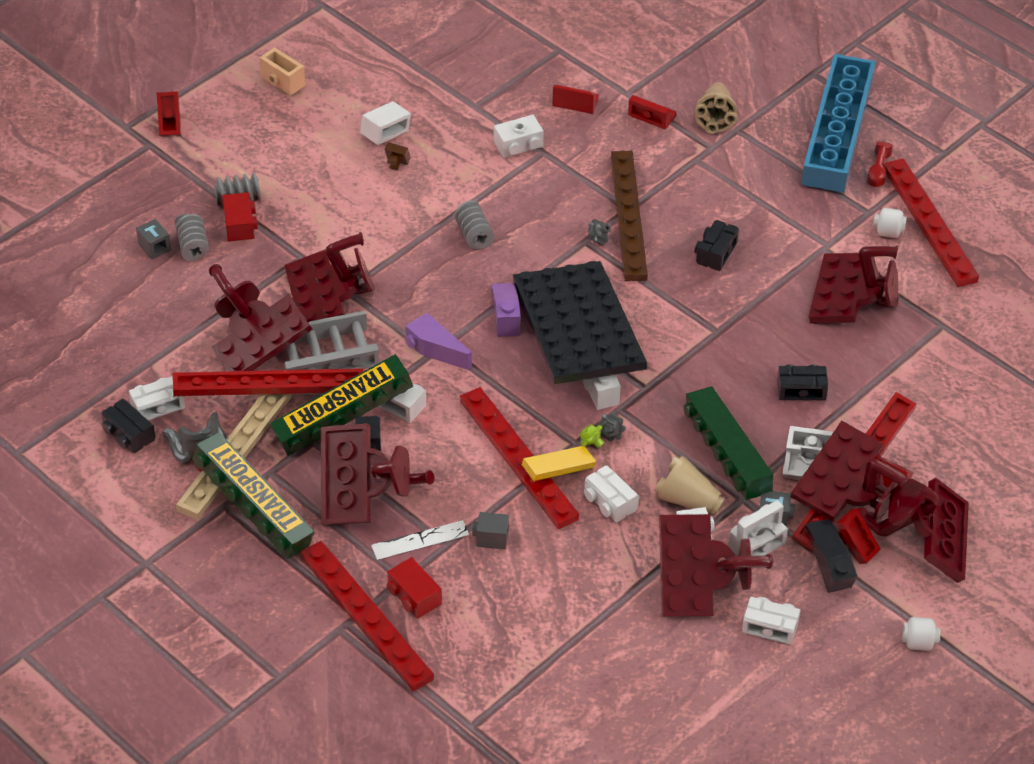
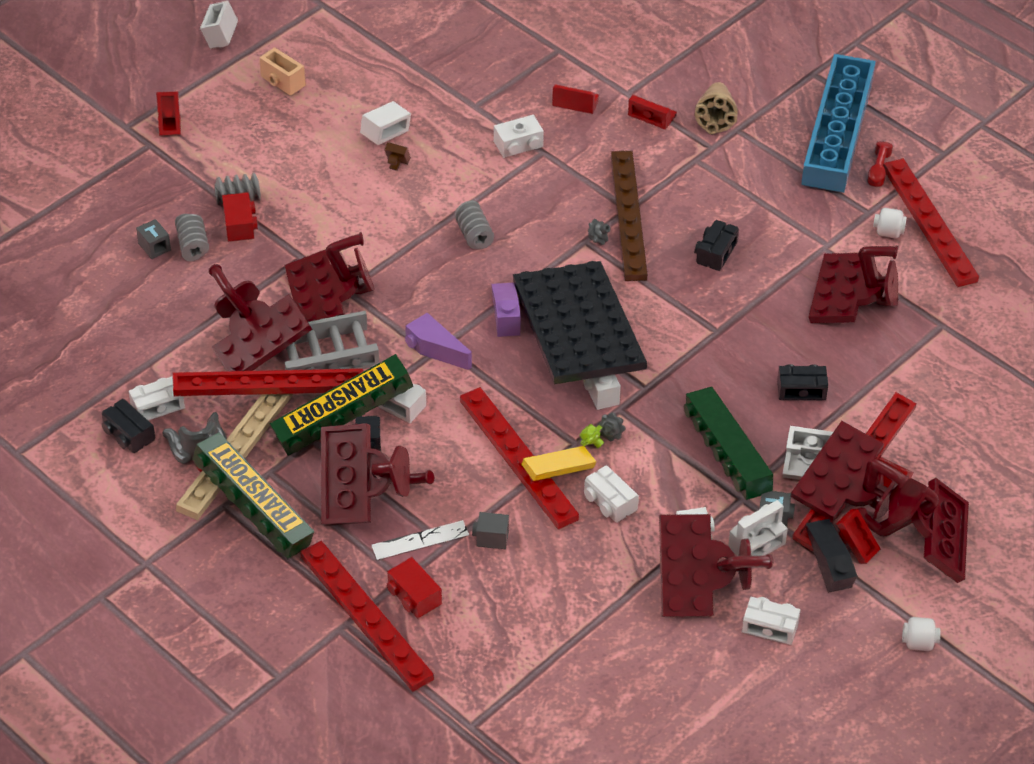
tan cone [655,455,725,515] -> none
none -> white brick [200,1,238,49]

